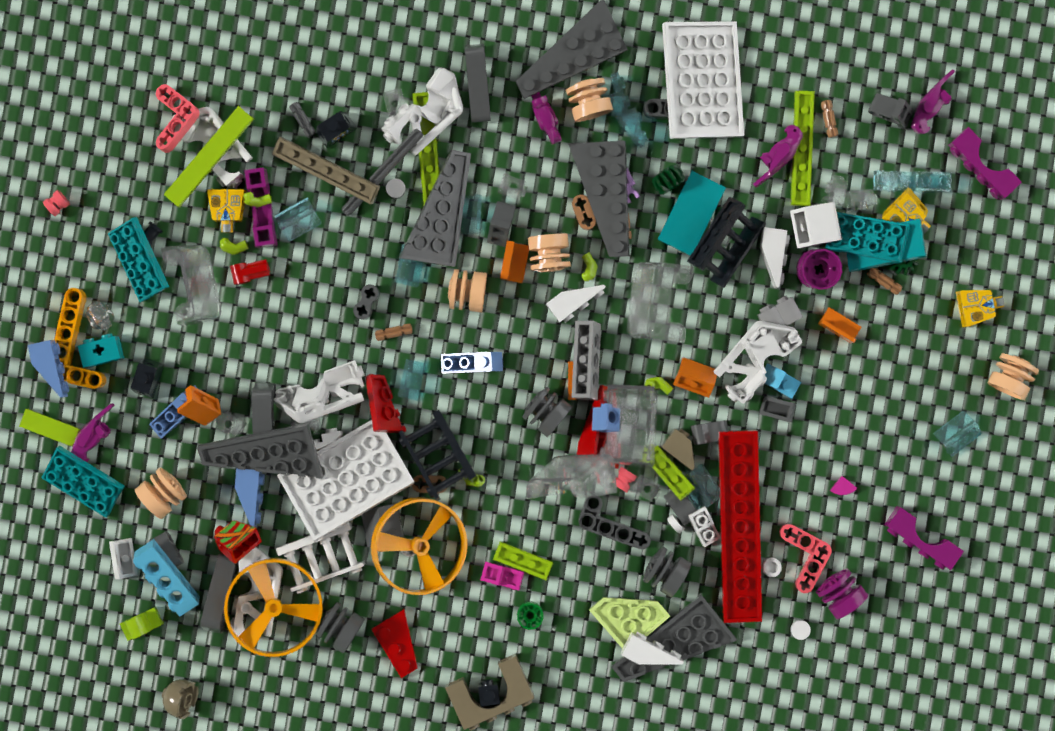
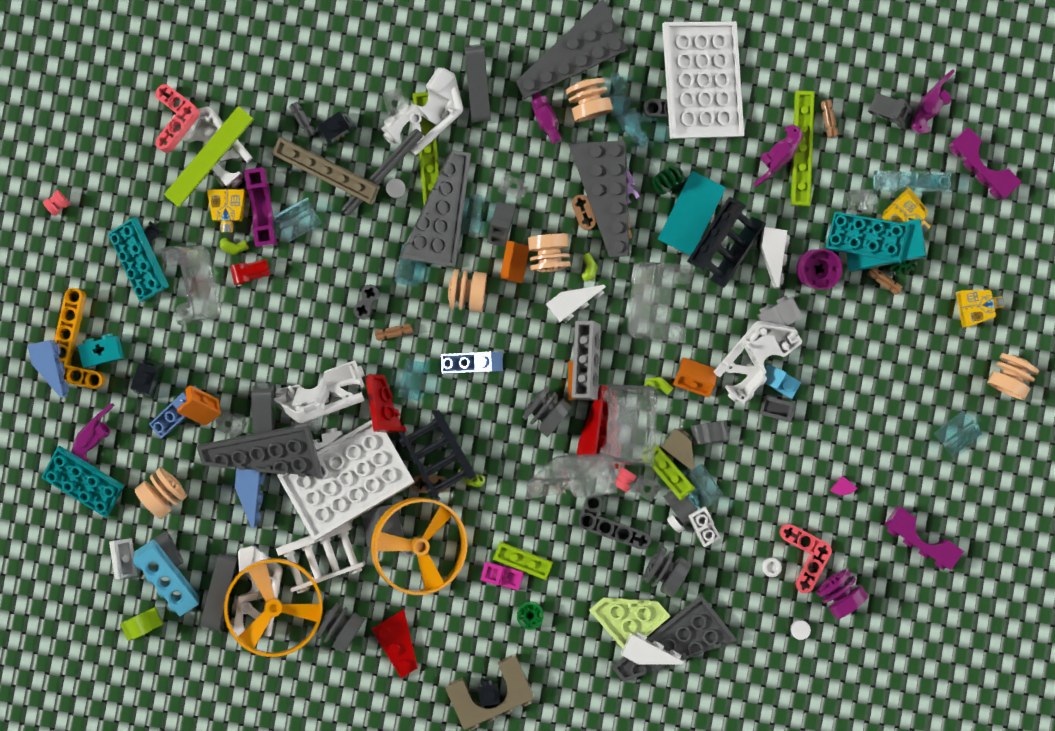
lime tile [19,408,81,447] -> none
clear head [85,301,115,330] -> none
dark tan cylinder [162,679,198,719] -> none
red torso [214,520,262,564] -> none
lime arm [243,192,272,207] -> none
medium blue brick [592,403,620,433] -> none
red plate [718,430,762,623] -> none
white slope [790,202,842,248] -> none
orange panel [818,307,862,344] -> none
clear brick [822,175,849,206] -> none

